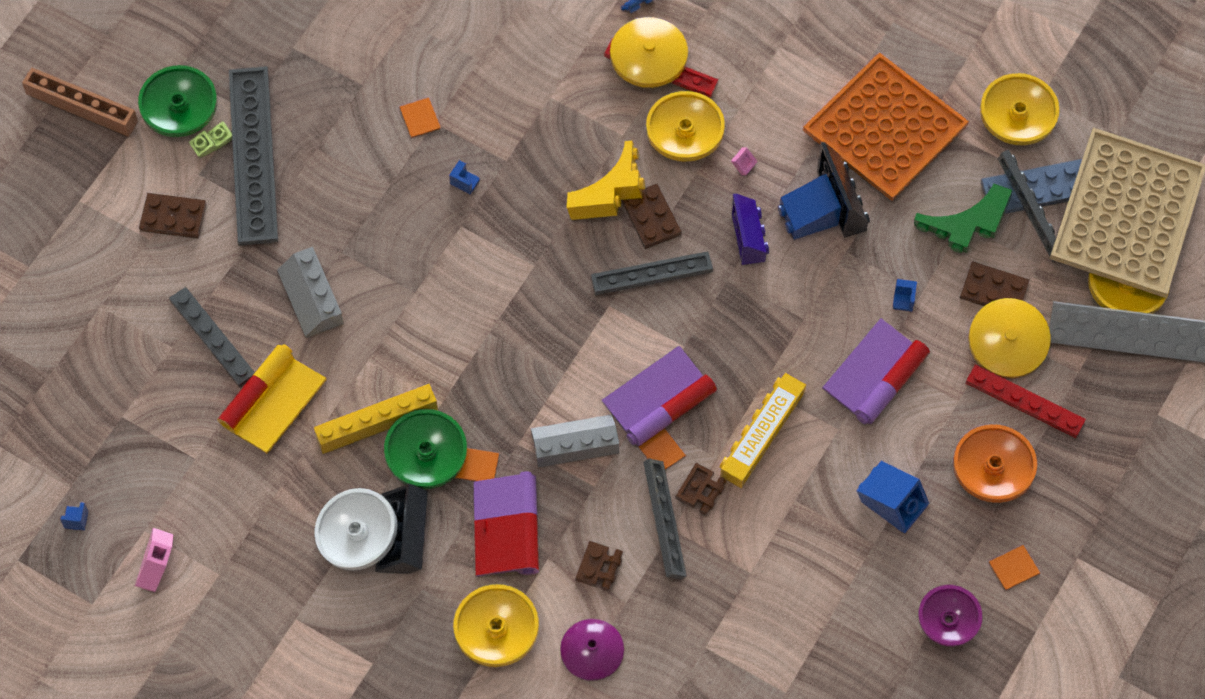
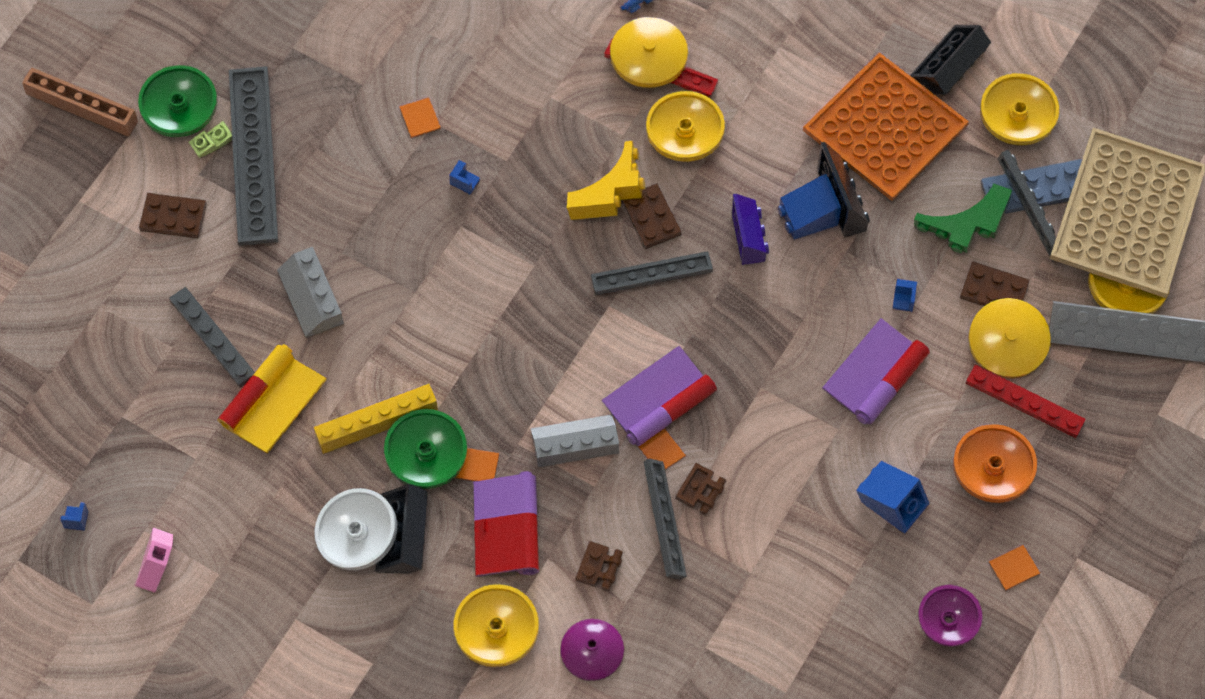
yellow brick [719,373,806,489] -> none
bright pink plate [731,147,758,176] -> none
none -> black slope [910,25,991,95]

